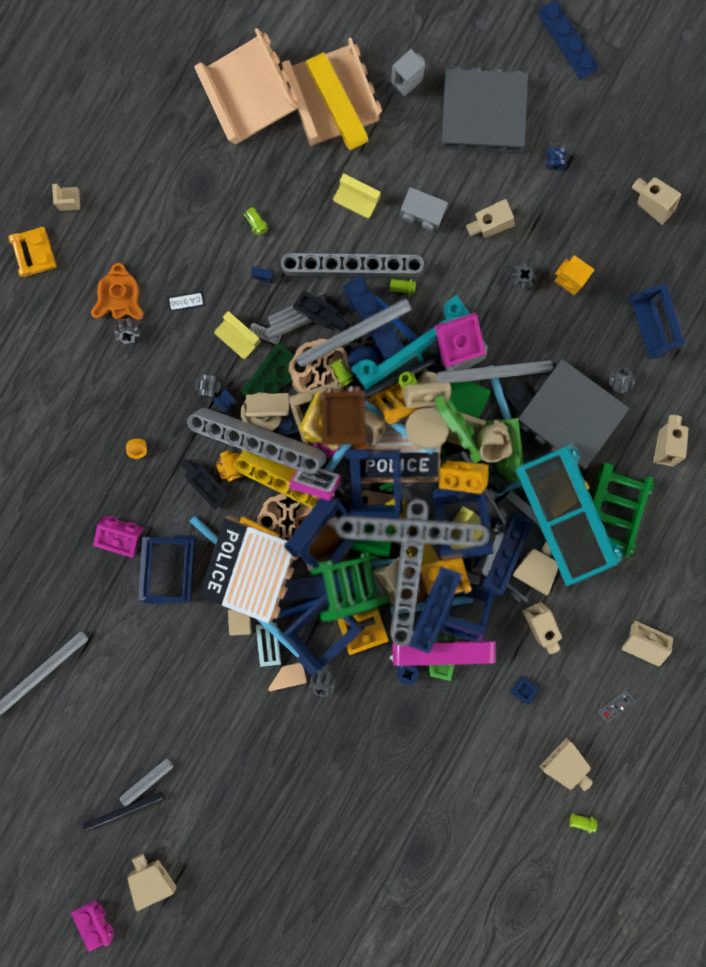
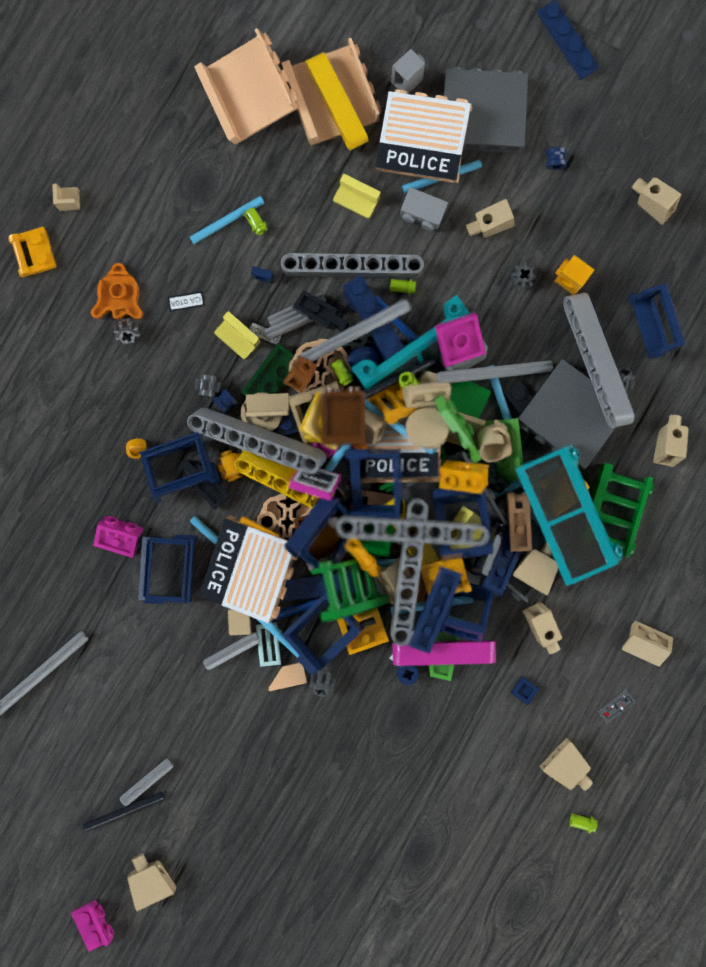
none -> dark blue piece [139,432,220,503]
none -> medium azure piece [190,196,264,244]
none -> light grey axle [203,632,260,670]
none -> dark orange bracket [283,356,317,393]
none -> light orange pin [346,538,381,577]
none -> panel [375,89,472,183]
none -> medium azure piece [402,159,482,193]
none -> medium nougat plate [506,492,532,552]
none -> light grey beam [563,293,634,428]

